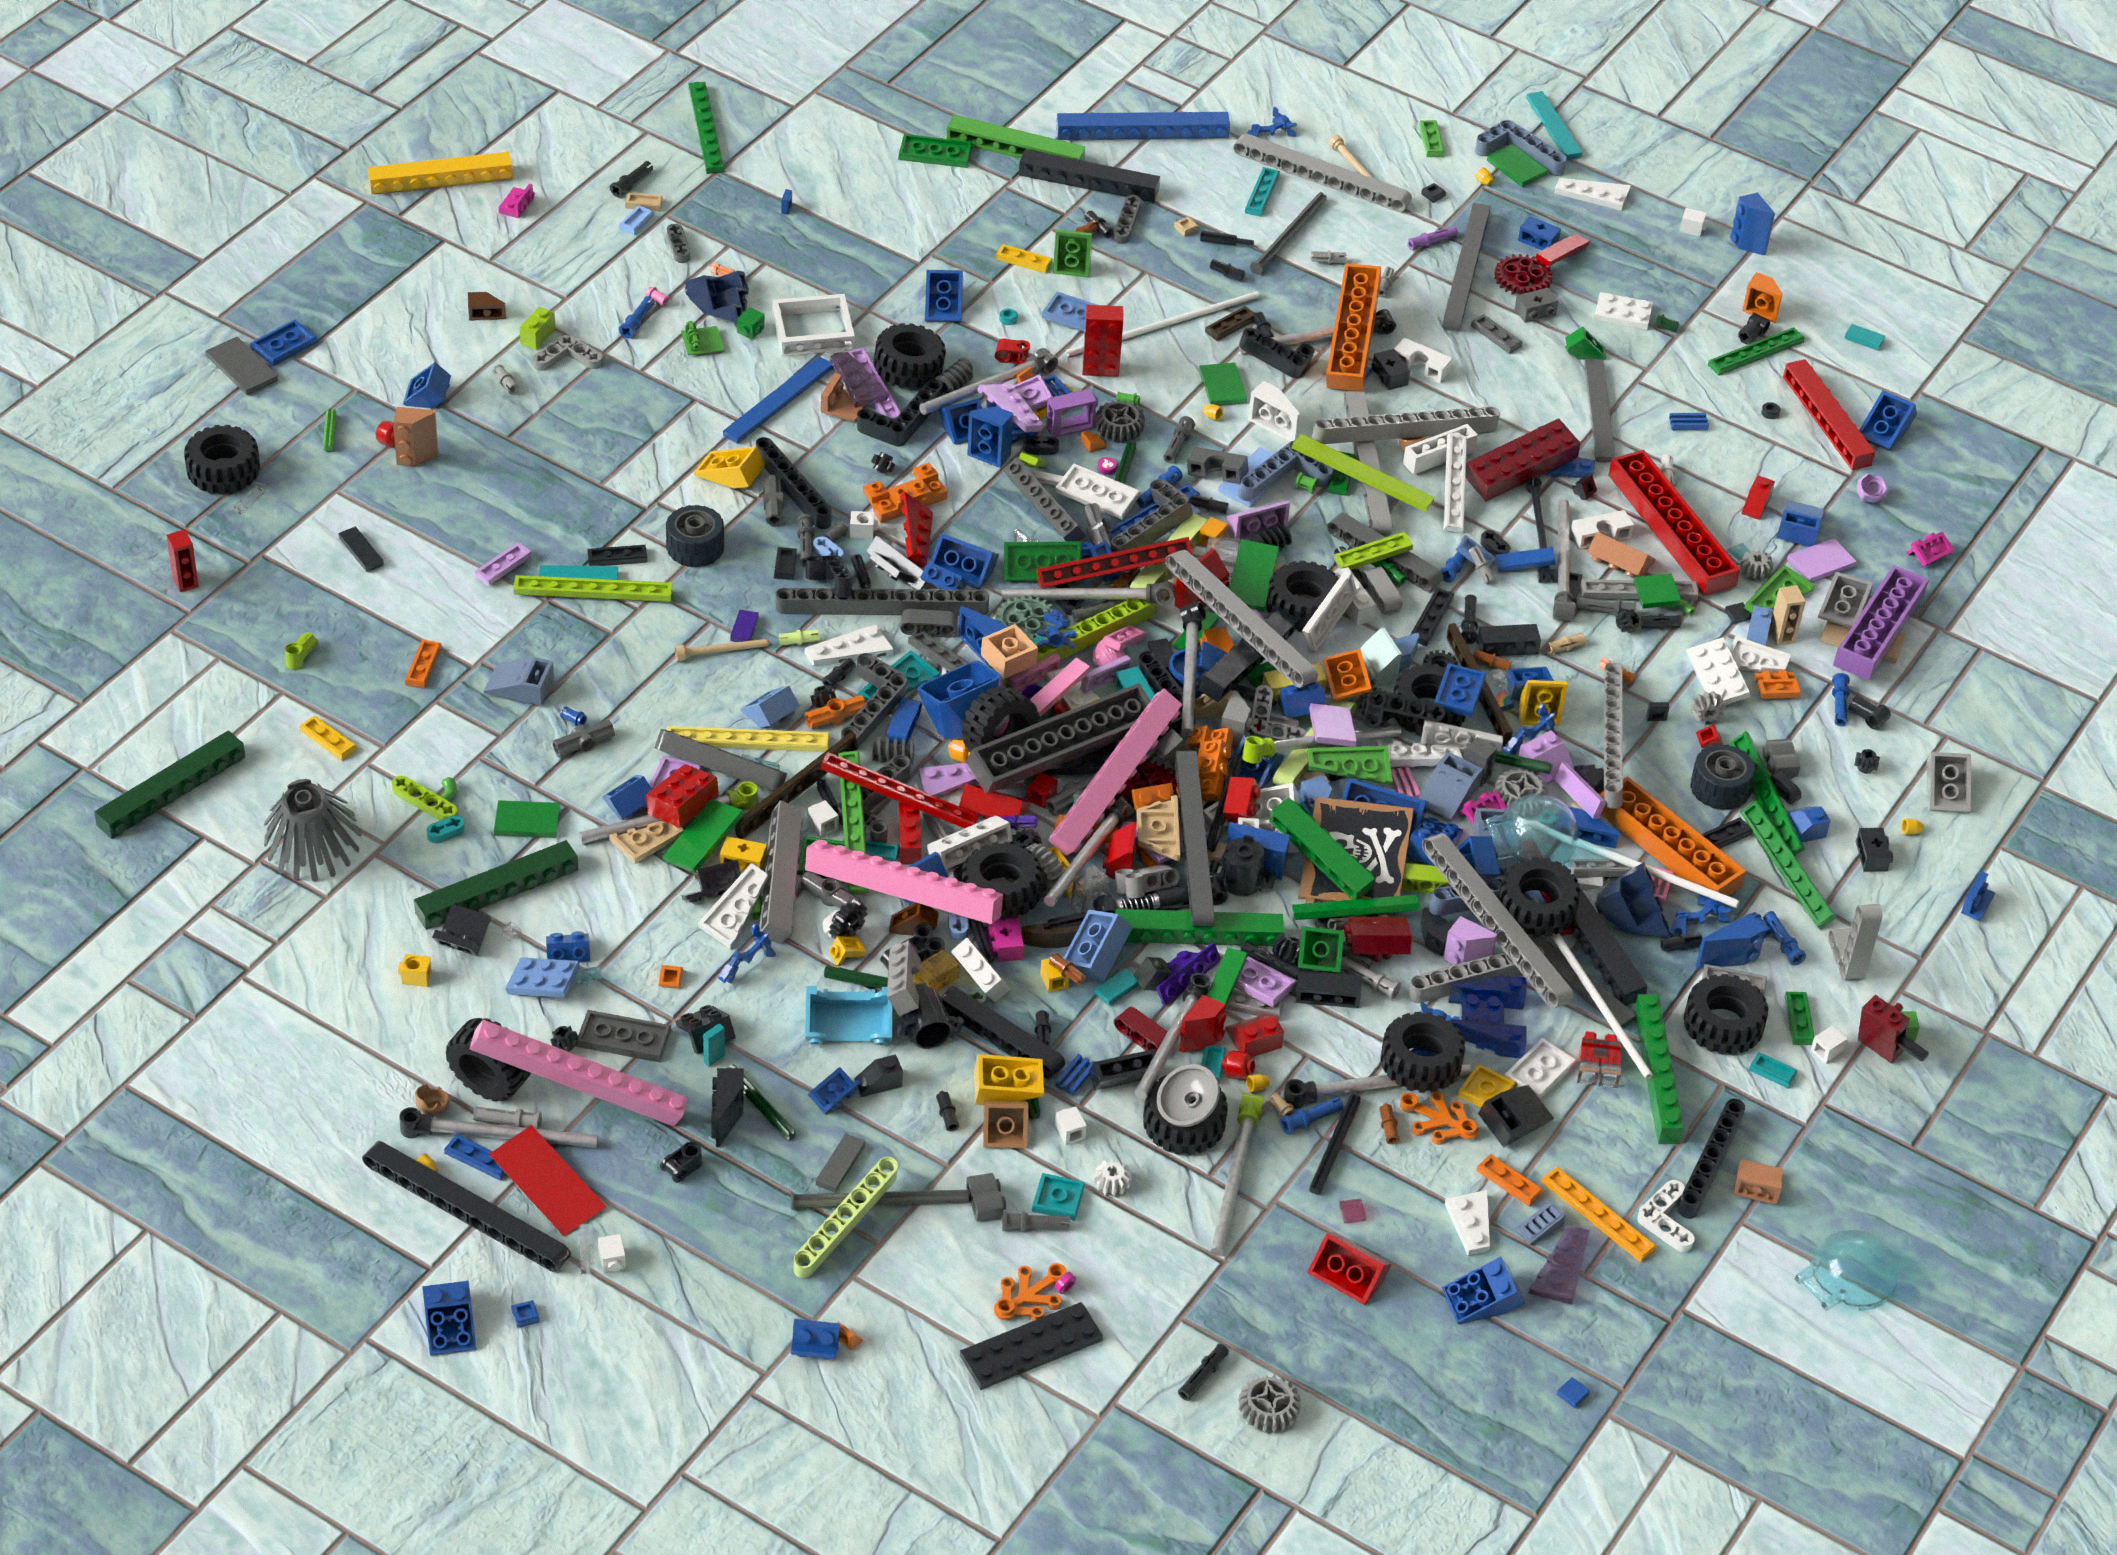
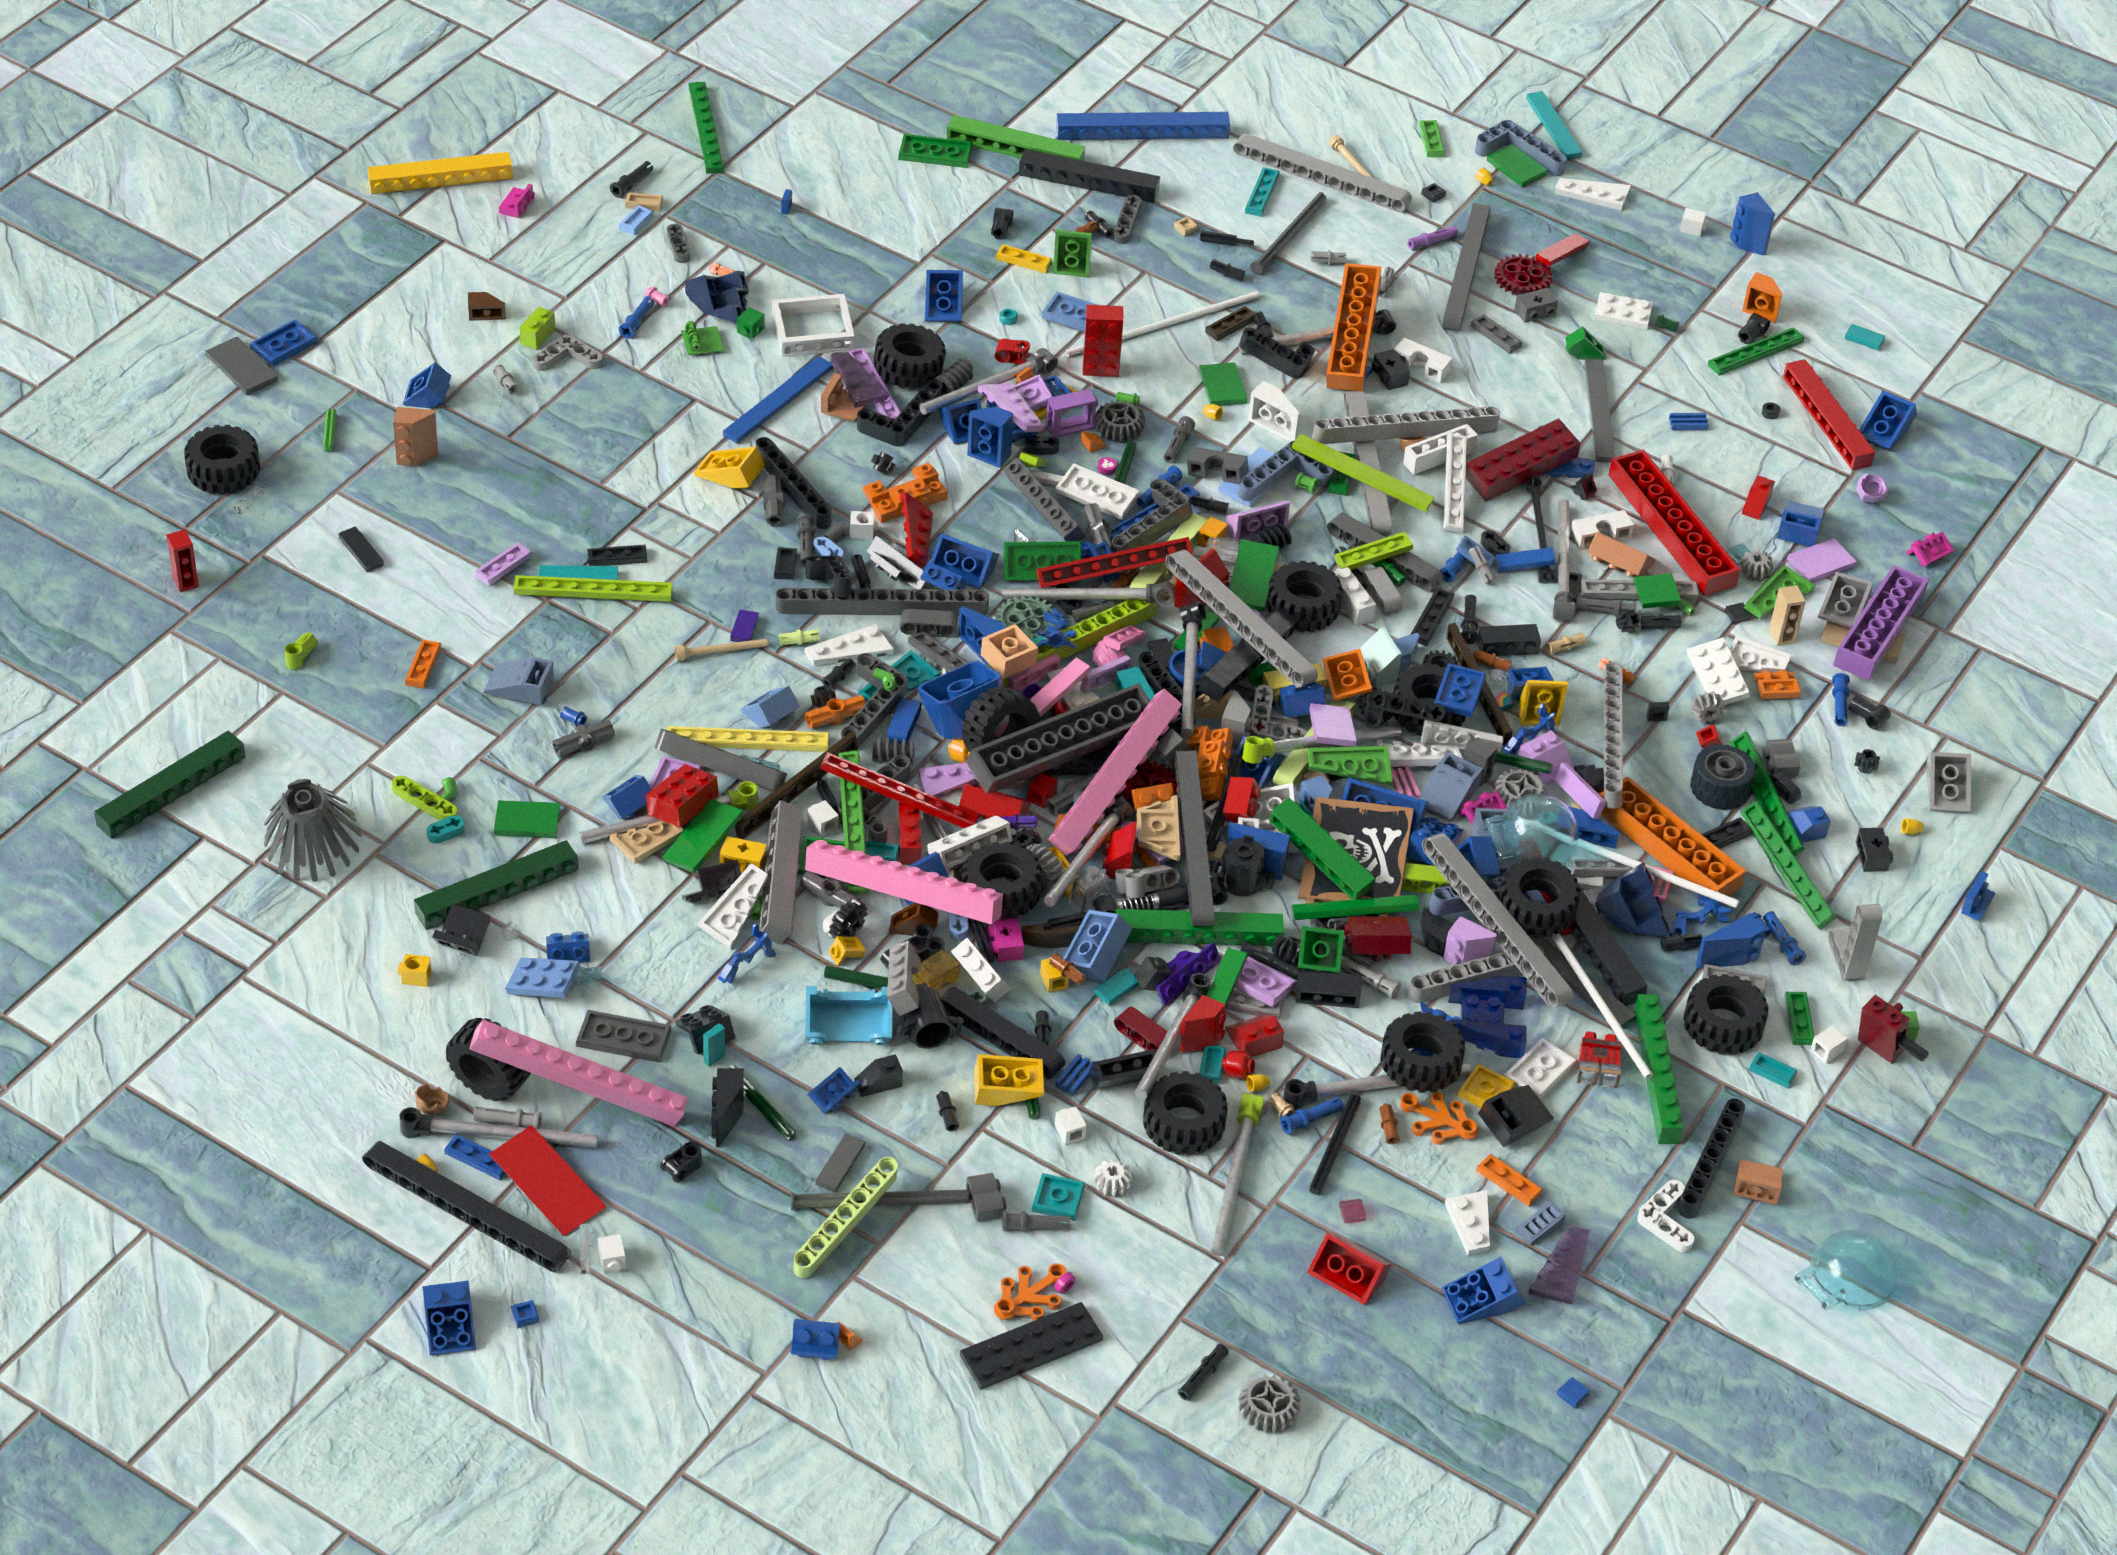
yellow tile [299,715,357,761] -> none
red head [375,421,395,447] -> none
black gear [550,1026,579,1052] -> none
orange slope [658,965,684,989] -> none
black wheel [666,505,724,567] -> none
medium nougat slope [983,1101,1028,1148] -> none
light grey dish [1157,1064,1220,1127] -> none
blue piece [1247,107,1297,137] -> none
white tile [1302,570,1358,652] -> none
blue brick [1518,216,1561,250] -> none
light orange tile [1542,1167,1656,1262] -> none
medium blue slope [1746,605,1773,646] -> none
none -> bright green arm [873,667,897,691]
none -> black piece [991,207,1014,239]

